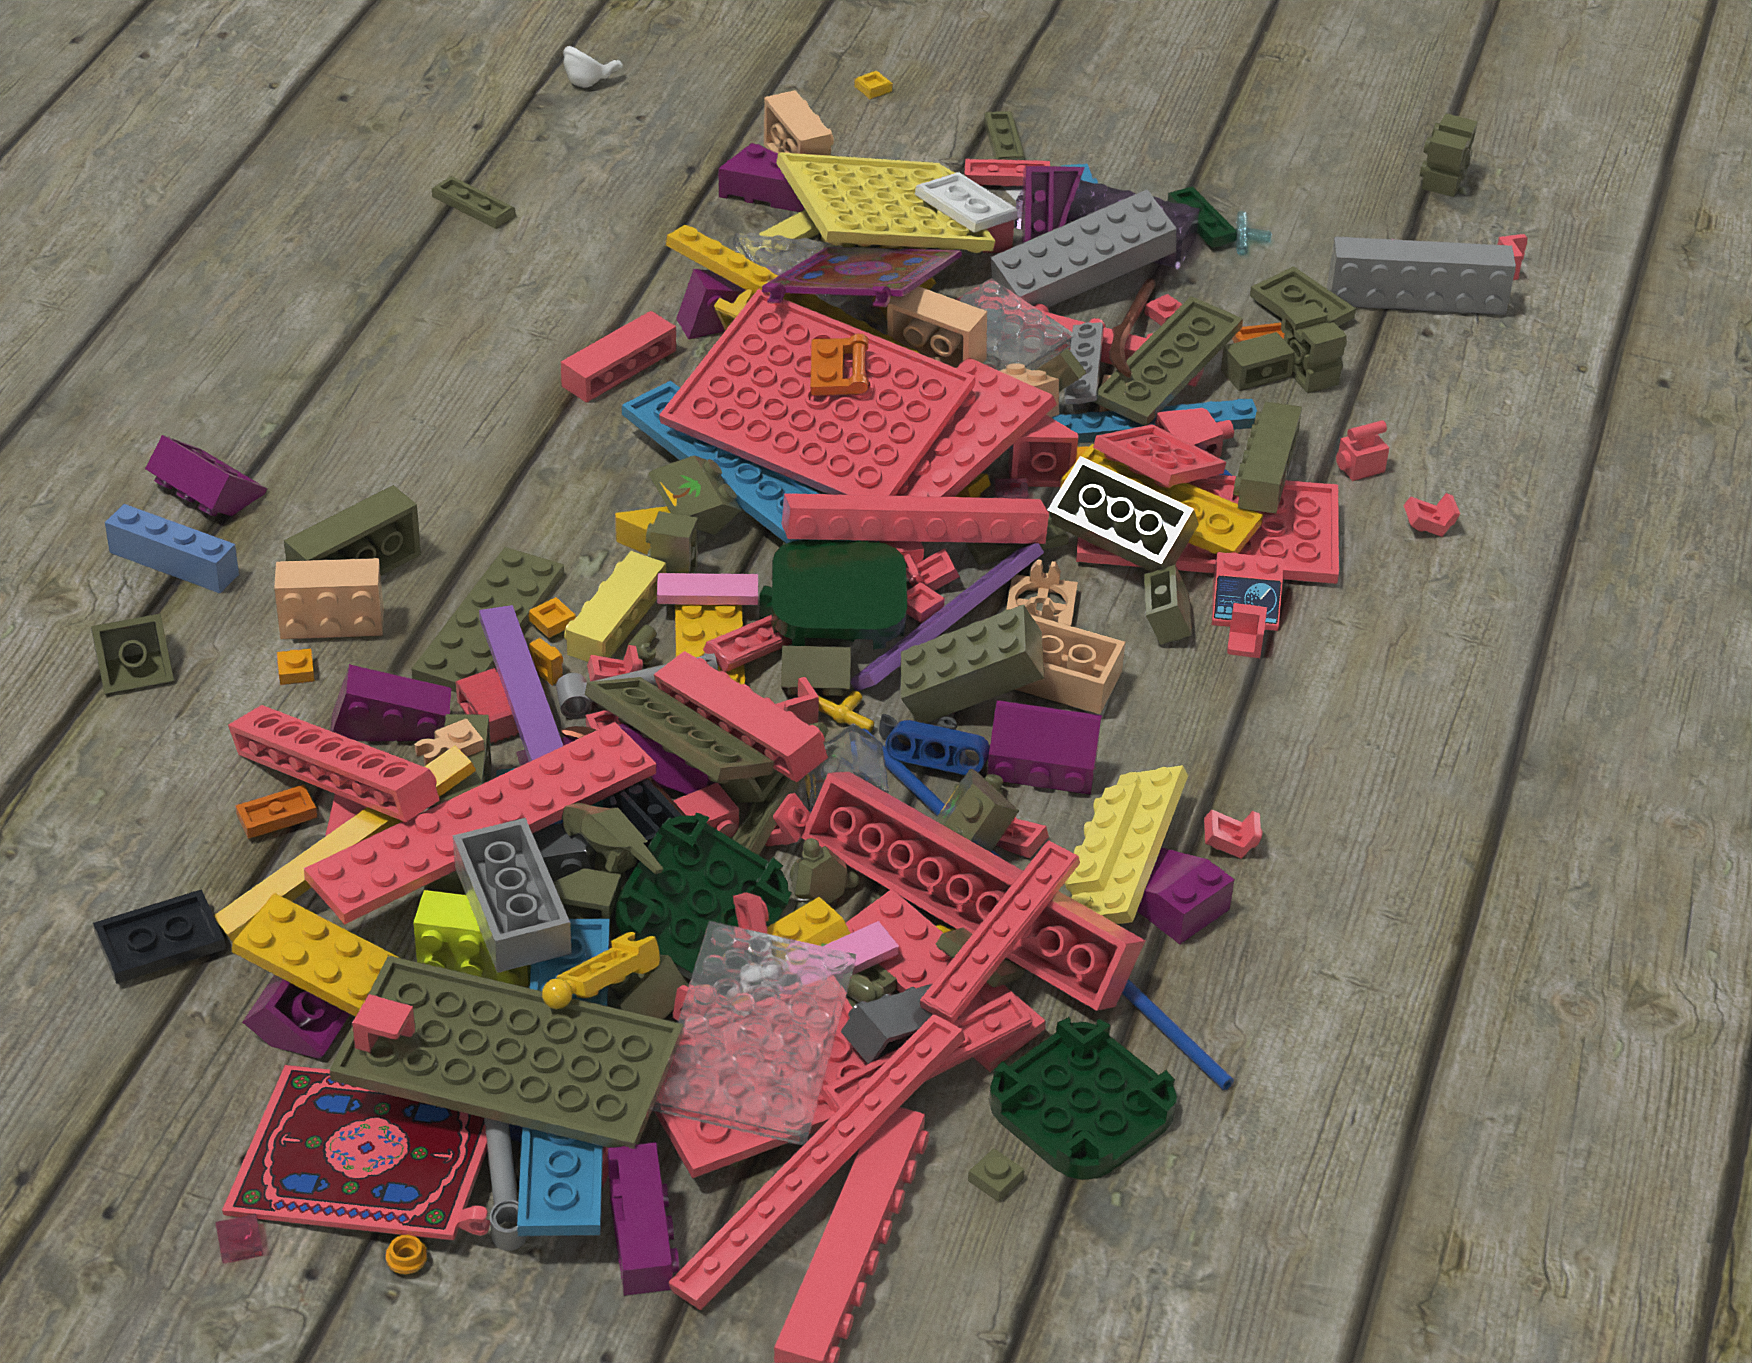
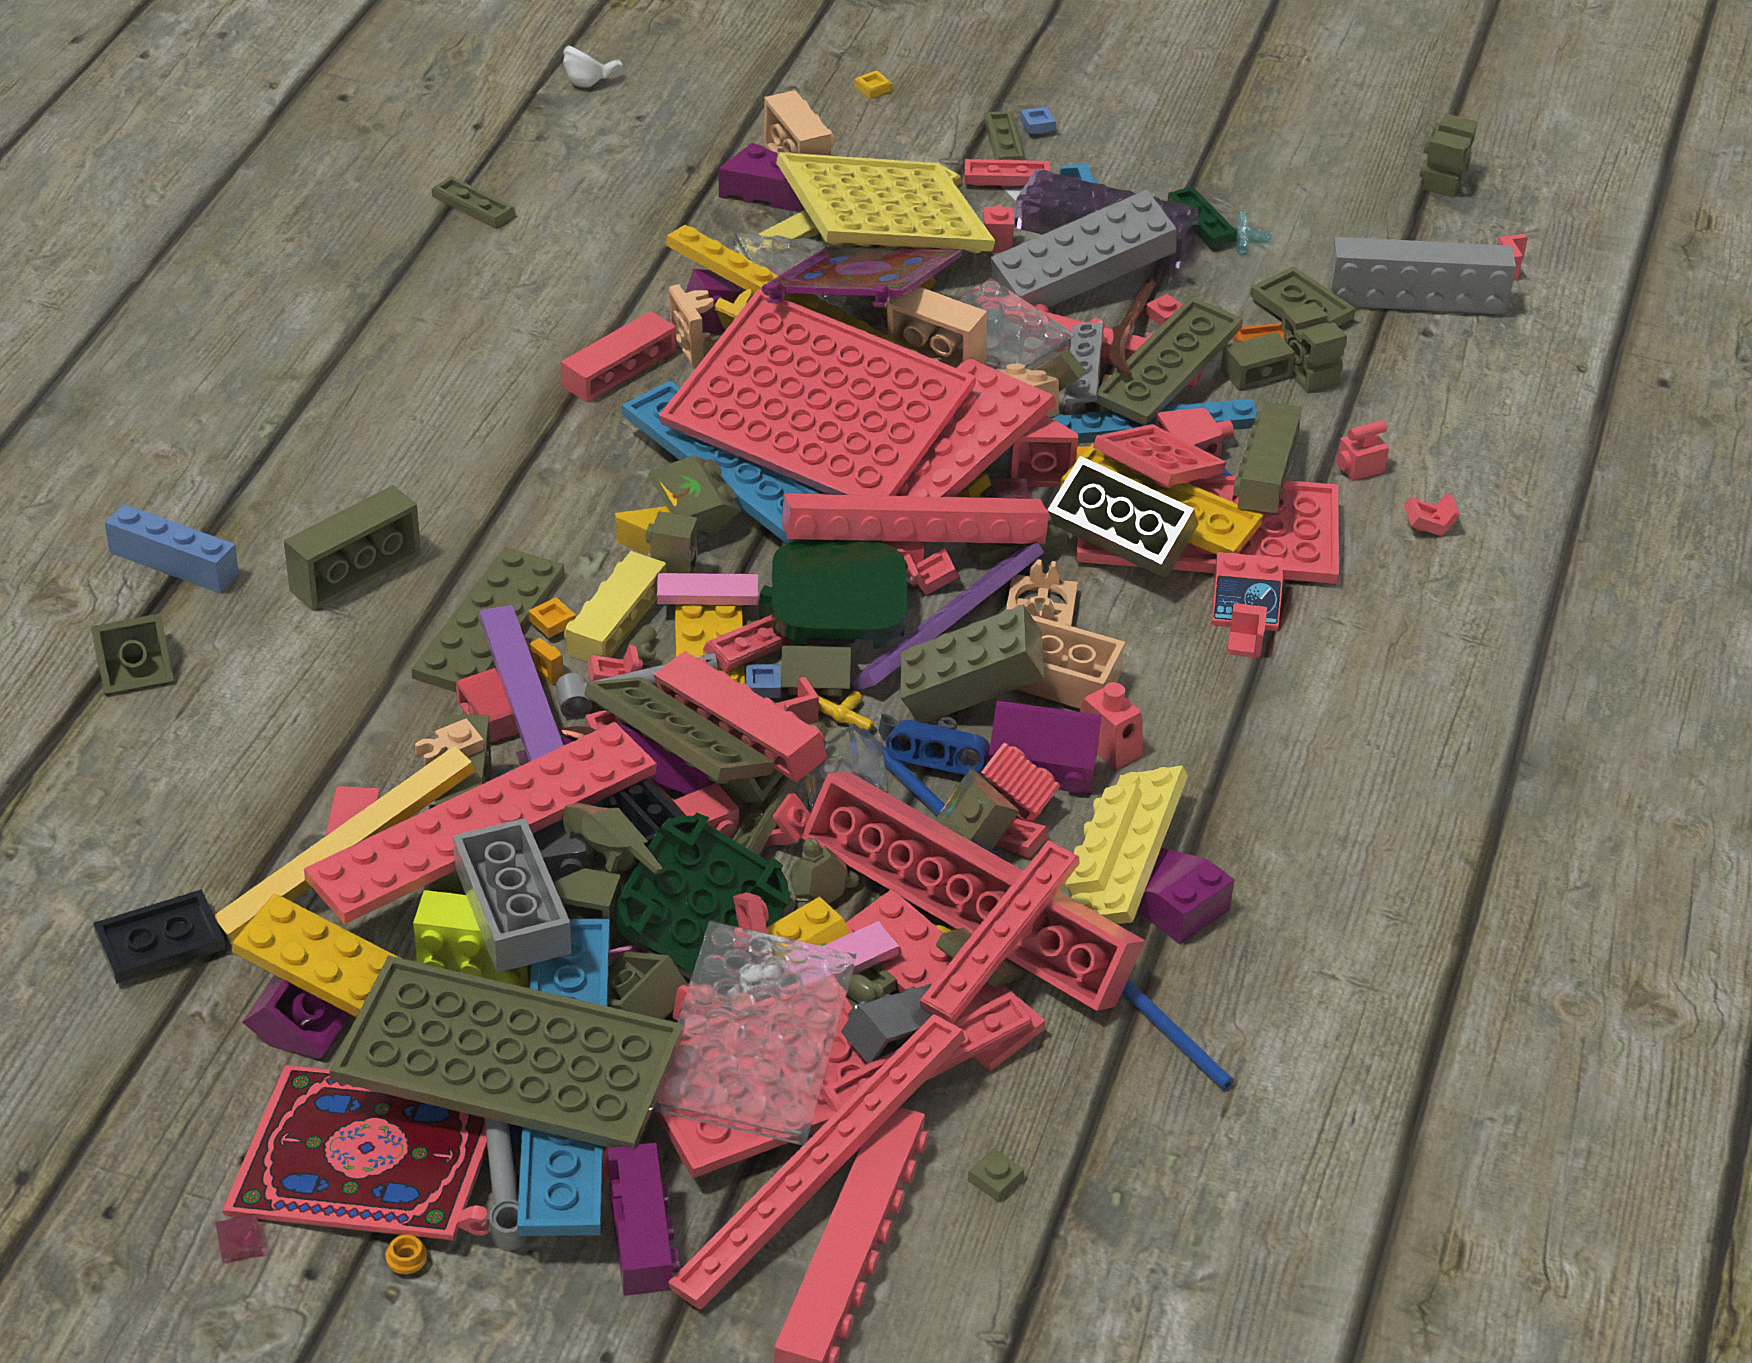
magenta slope [145,435,268,517] -> none
coral brick [228,705,440,822] -> none
orange plate [235,785,317,839] -> none
light nougat brick [274,558,384,639] -> none
light orange plate [277,648,315,685] -> none
magenta wedge [330,664,451,741] -> none
coral panel [352,994,415,1053] -> none
yellow plate [542,932,660,1009] -> none
orange plate [811,333,869,396] -> none
coral plate [907,582,945,623] -> none
white tile [915,172,1018,233] -> none
dark green tile [989,1017,1177,1180] -> none
magenta wedge [1022,166,1085,243] -> none
olive brick [1144,565,1192,645] -> none
coral bracket [1204,810,1263,859] -> none
none -> light nougat piece [668,284,716,369]
none -> medium blue plate [746,664,781,698]
none -> coral brick [980,743,1060,823]
none -> medium blue plate [1020,107,1056,135]
none -> coral torso [1080,682,1143,771]

